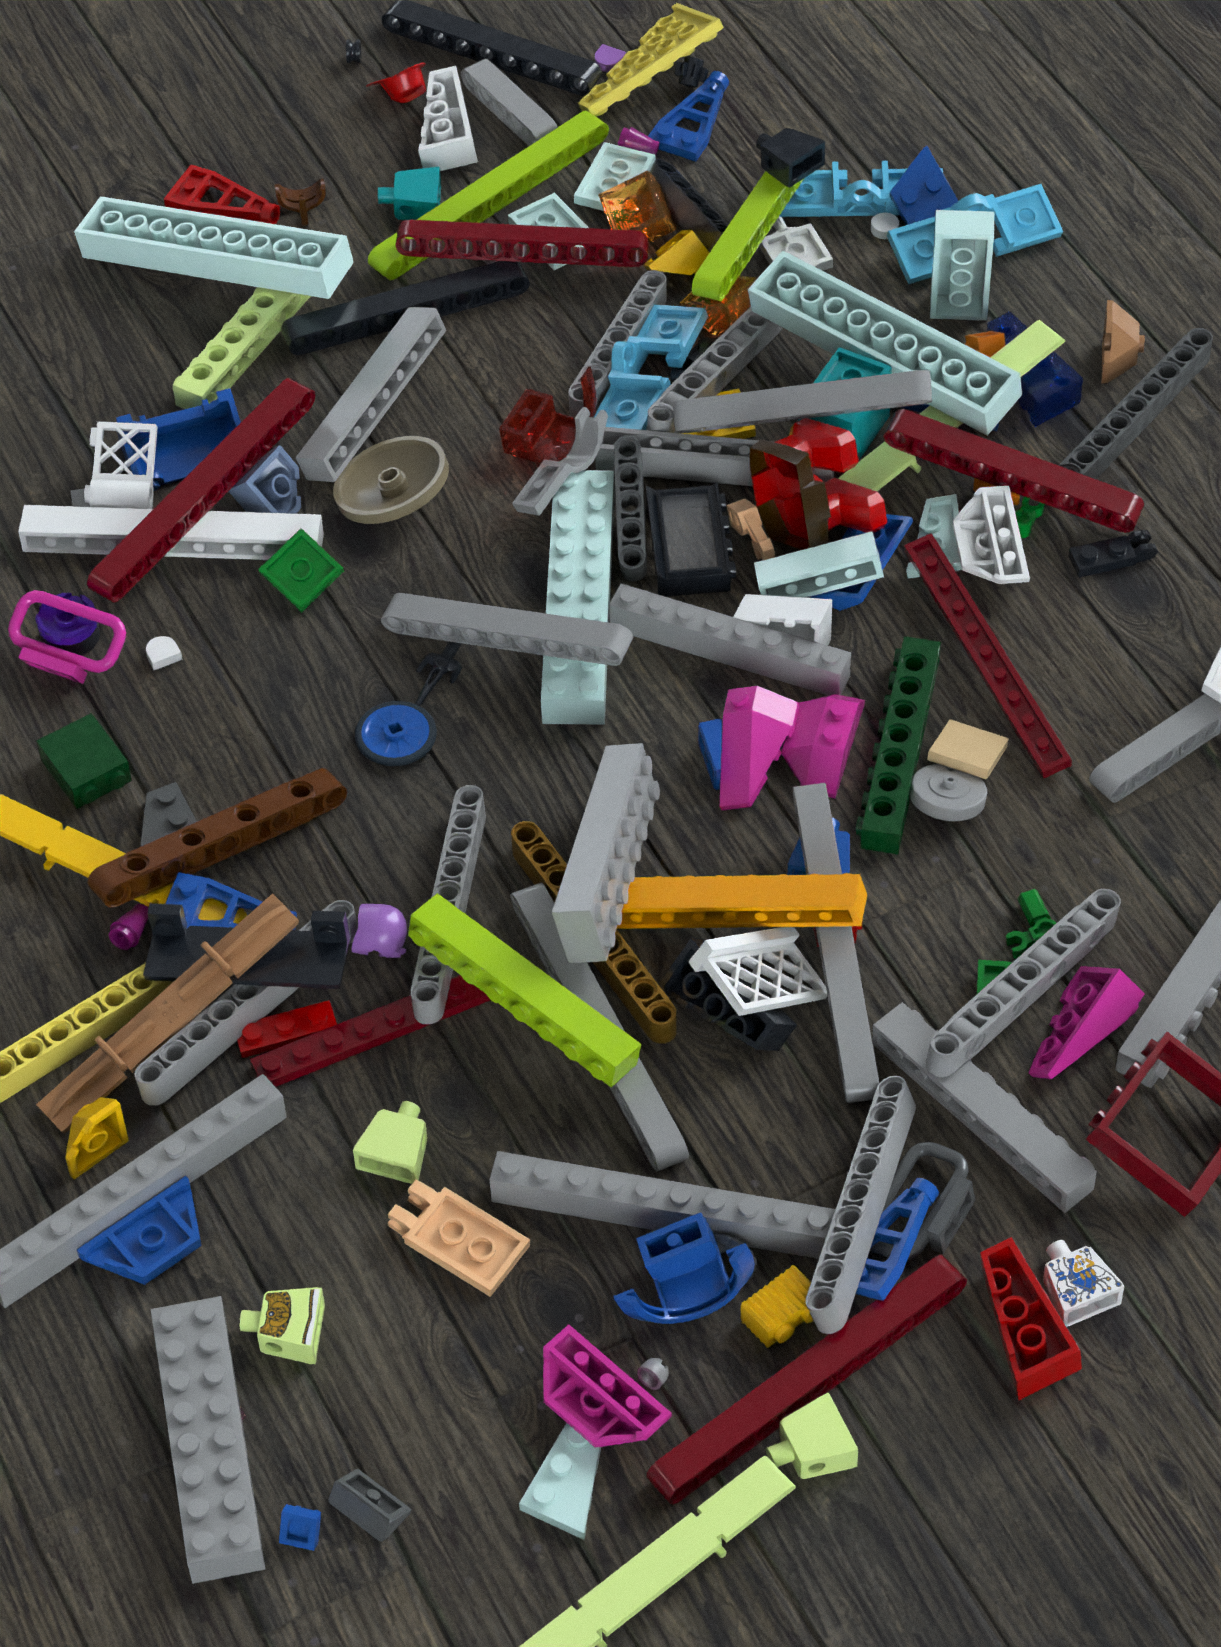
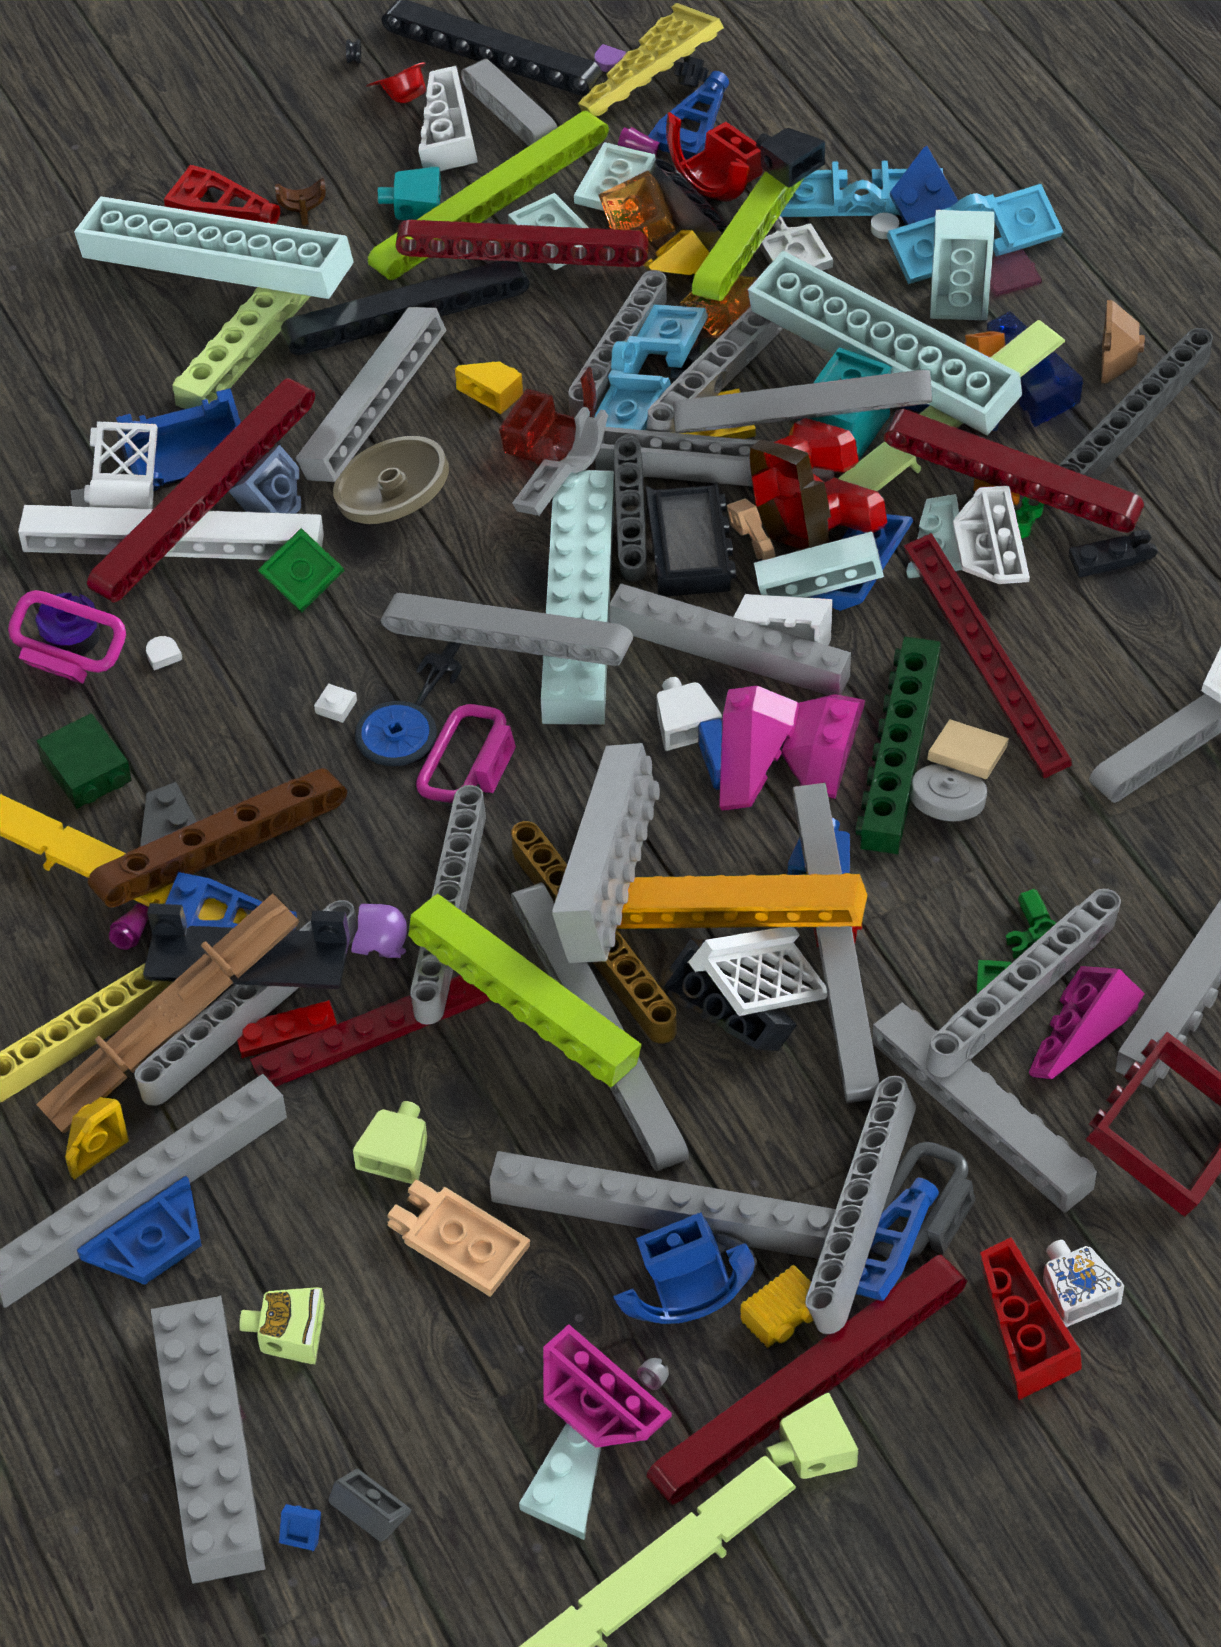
none -> white plate [314,684,357,723]
none -> dark pink bar [416,704,516,803]
none -> yellow slope [455,361,523,414]
none -> white torso [656,677,722,751]
none -> red piece [666,112,762,202]
none -> clear pink piece [990,249,1042,296]

